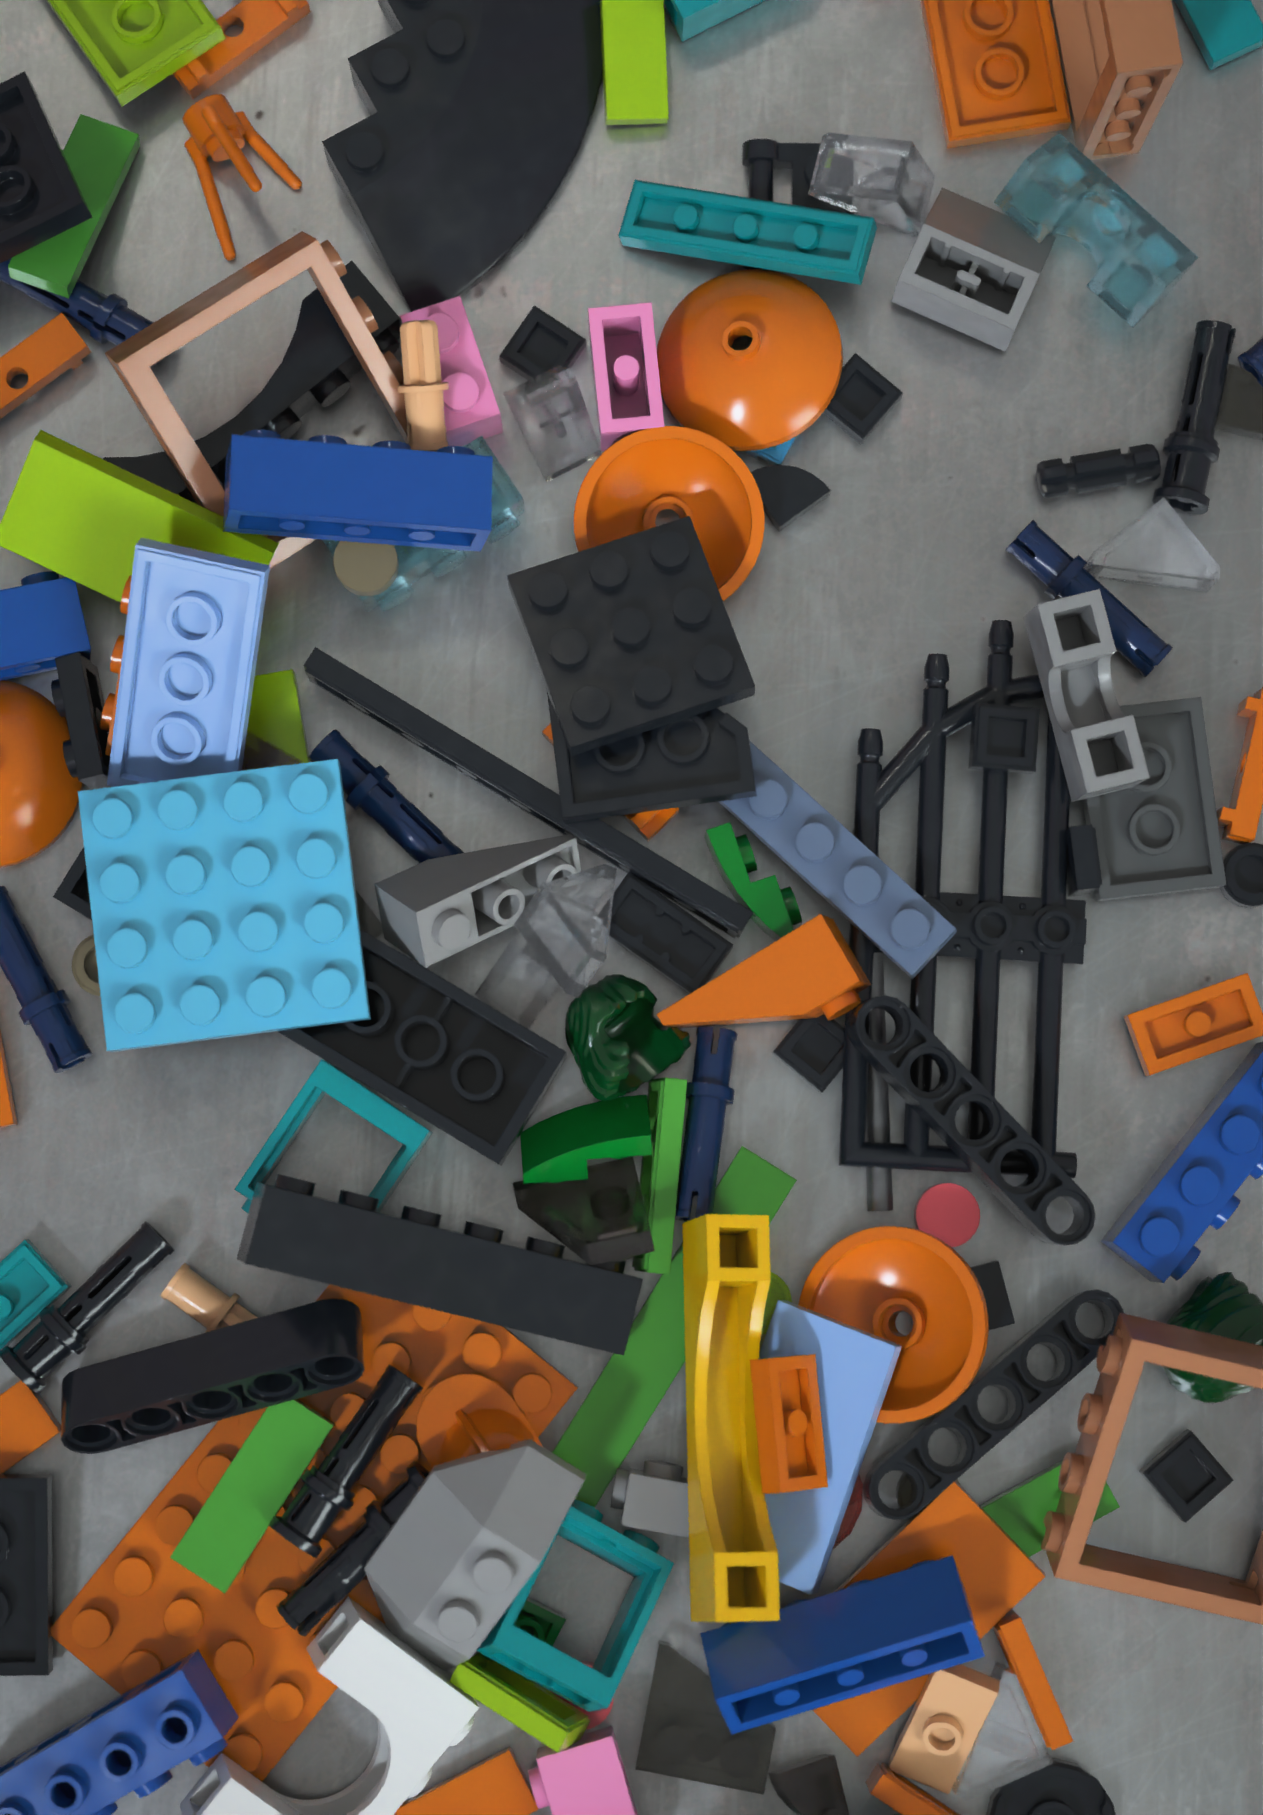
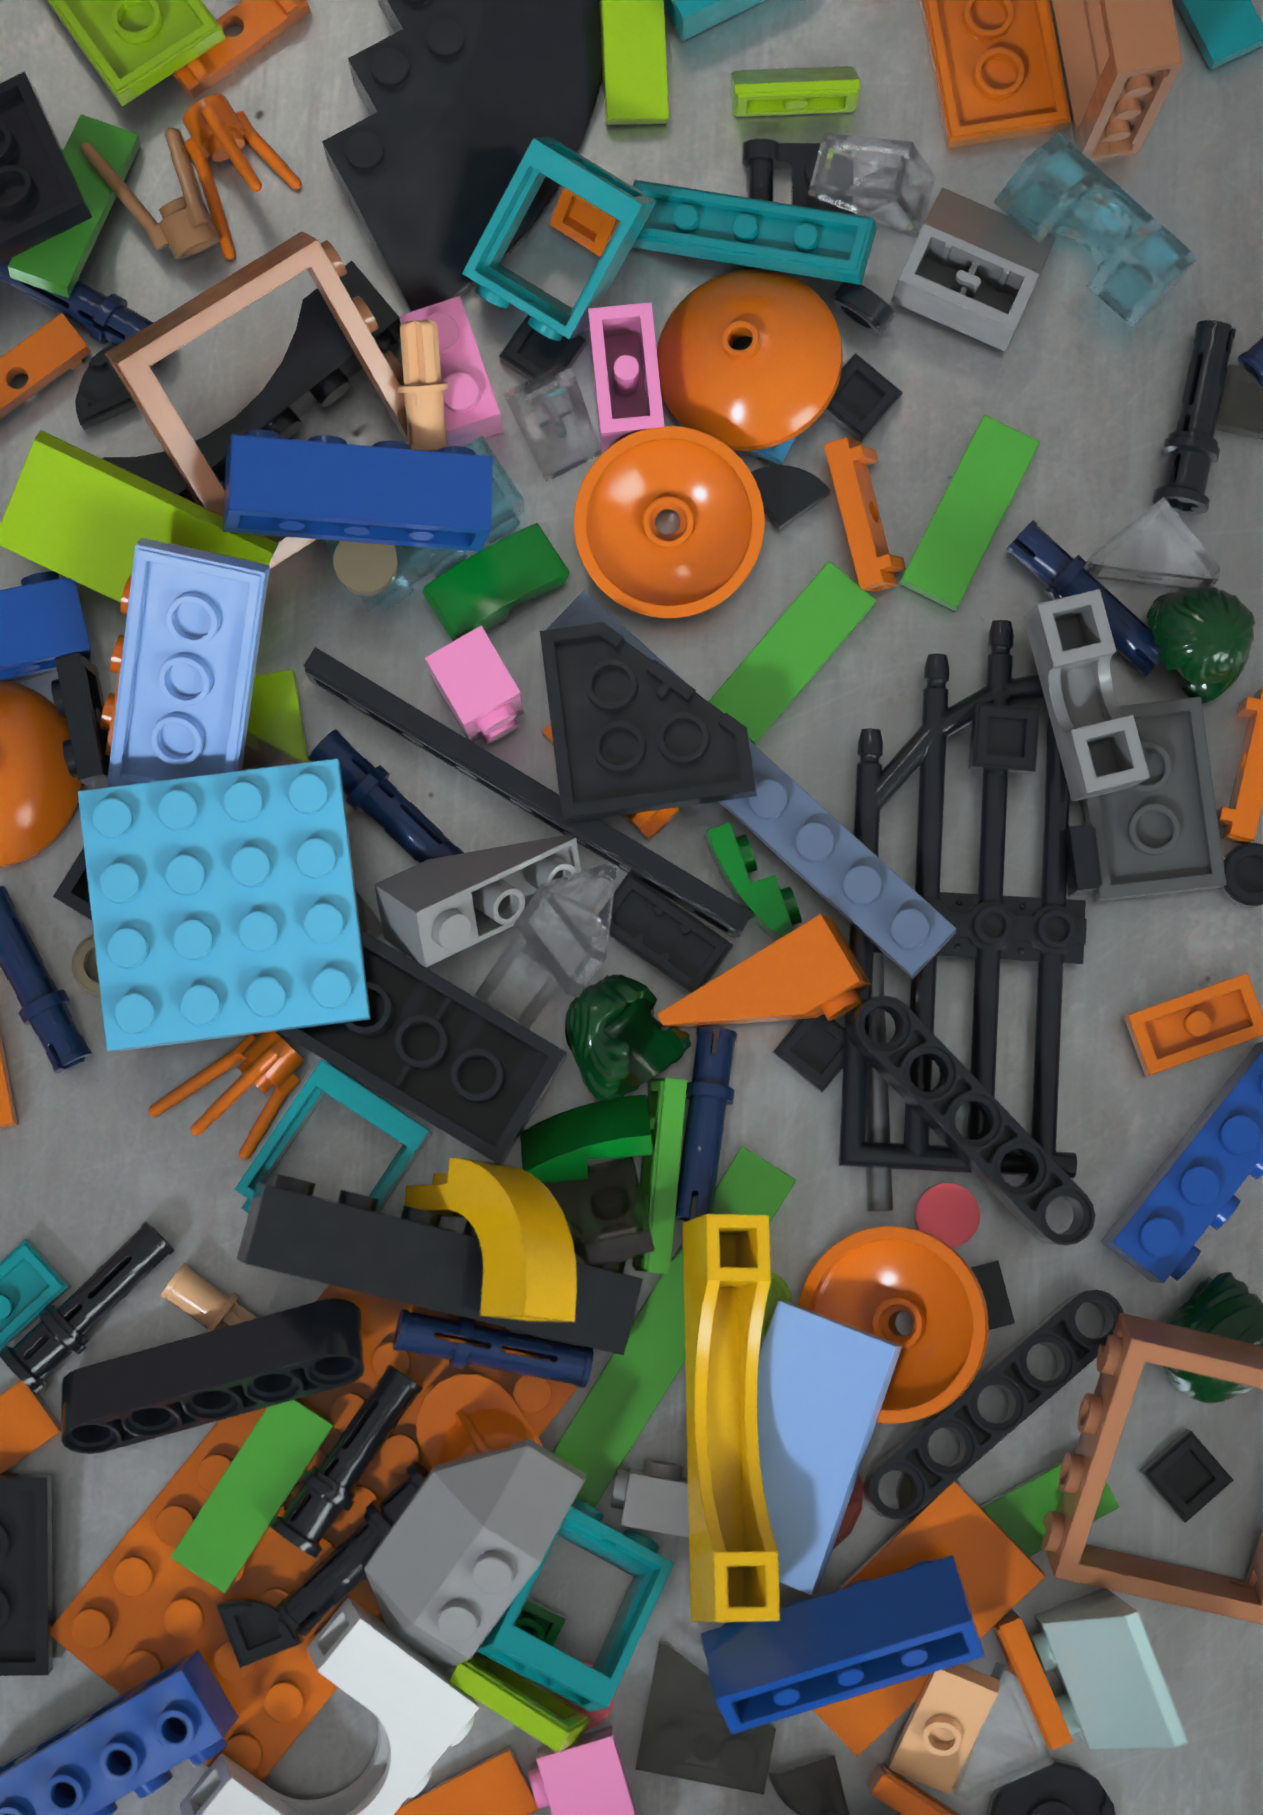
black plate [507,516,755,756] -> none
orange plate [750,1354,828,1494] -> none
black axle [1036,444,1161,498] -> none
none -> black tile [75,344,137,430]
none -> medium nougat plant [80,127,220,260]
none -> orange plant [148,1031,304,1160]
none -> black tile [216,1598,304,1668]
none -> dark blue pin [393,1309,594,1388]
none -> yellow arch [404,1158,577,1322]
none -> green slope [422,523,570,641]
none -> bright pink brick [425,625,524,745]
none -> teal window [462,136,657,341]
none -> orange tile [549,187,620,257]
none -> bright green tile [708,561,877,745]
none -> lime slope [731,66,860,117]
none -> orange piece [824,437,906,593]
none -> black tile [832,282,896,334]
none -> bright green tile [899,414,1040,611]
none -> light aqua slope [1030,1589,1188,1749]
none -> dark green hair [1147,587,1255,703]

